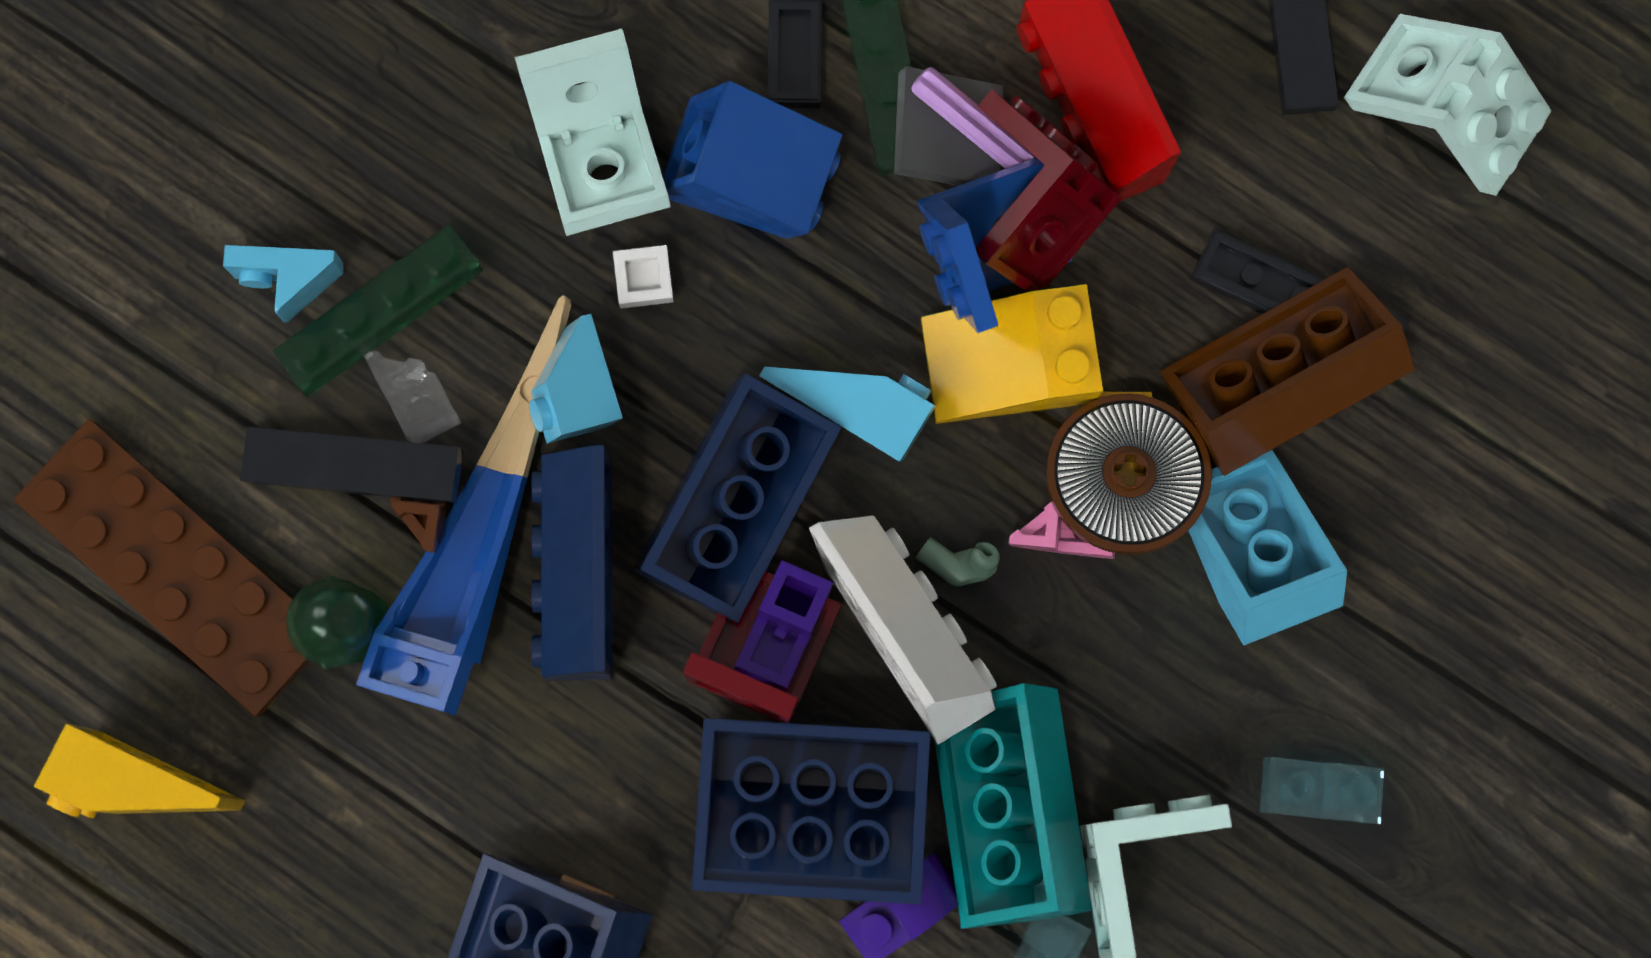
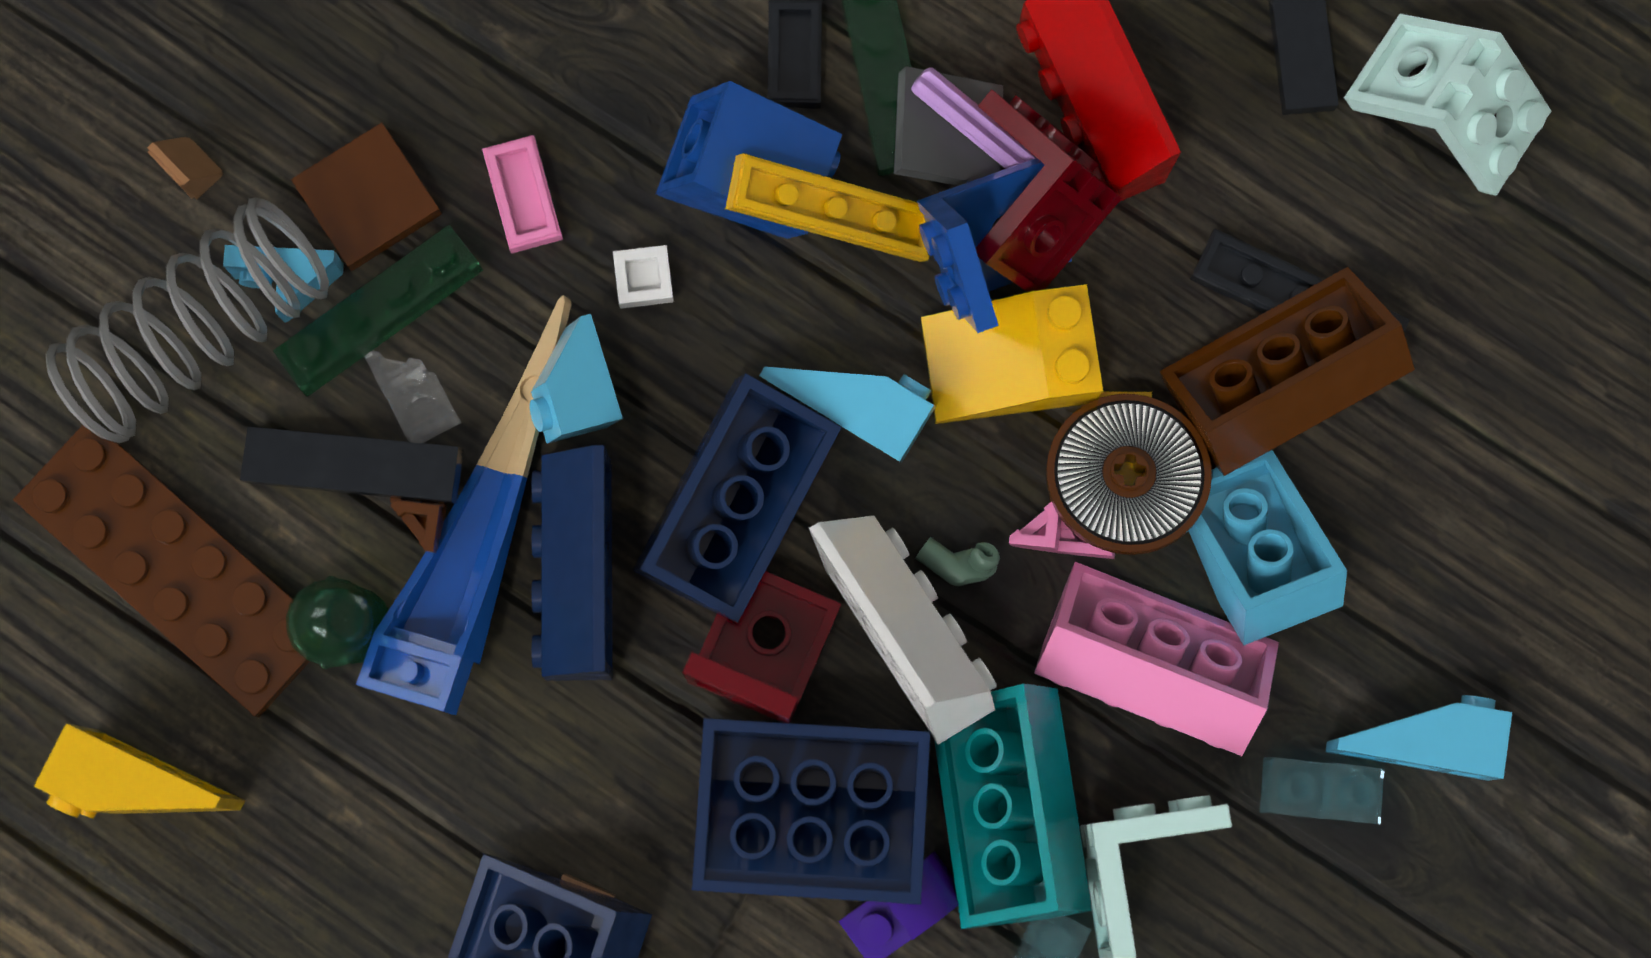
light aqua bracket [515,29,671,236] -> none
dark purple brick [734,560,833,692] -> none
none -> light grey piece [46,198,329,443]
none -> medium nougat slope [147,137,223,200]
none -> reddish brown tile [291,122,442,272]
none -> bright pink tile [482,135,563,254]
none -> yellow tile [725,153,929,262]
none -> bright pink slope [1034,562,1279,756]
none -> medium azure slope [1325,695,1512,781]

